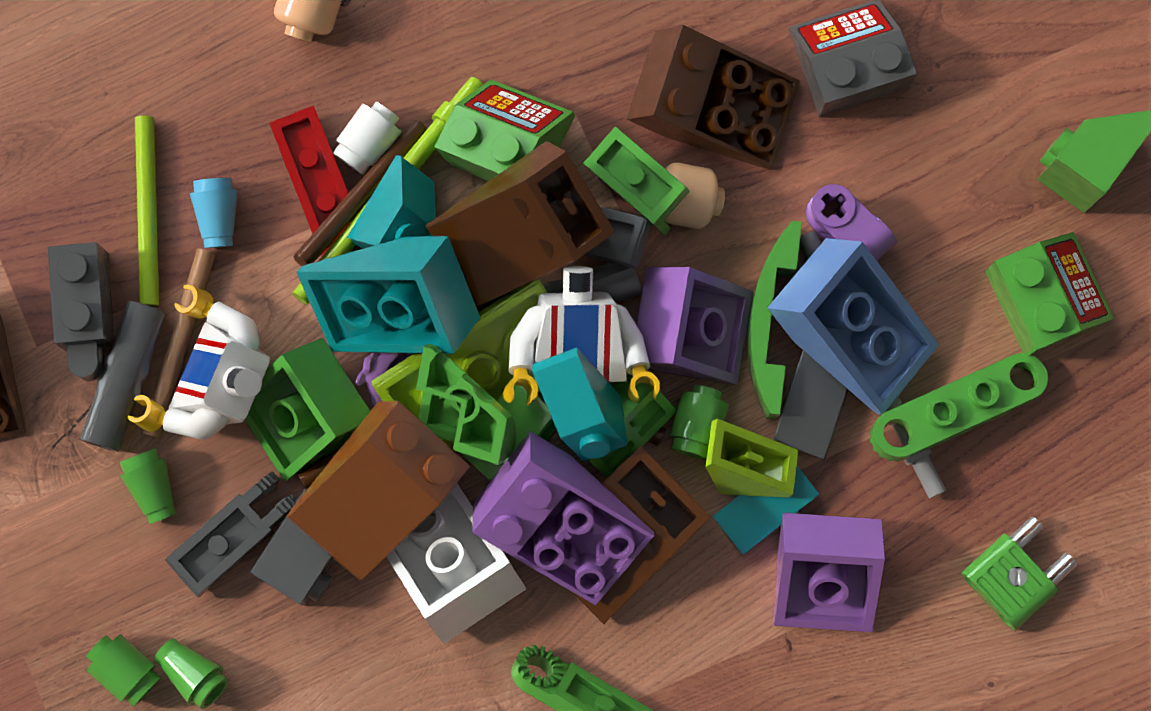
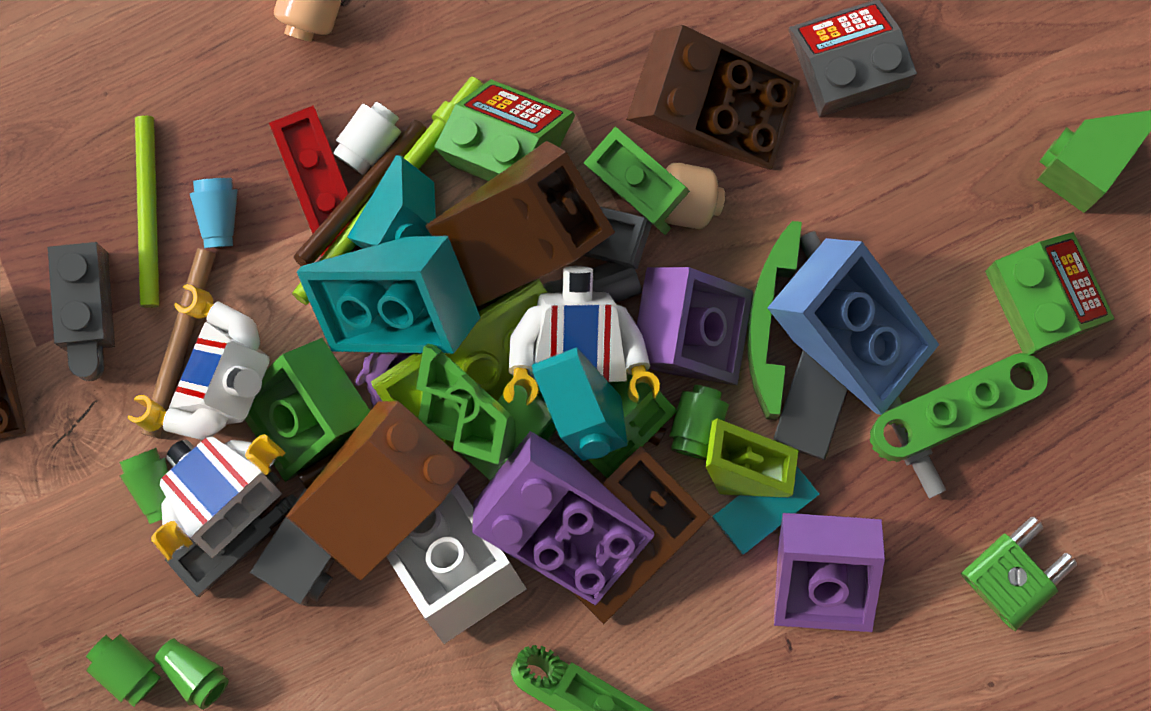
dark grey axle [79,301,167,452] -> none
medium lavender piece [805,184,897,261] -> none
none -> torso [151,435,286,561]

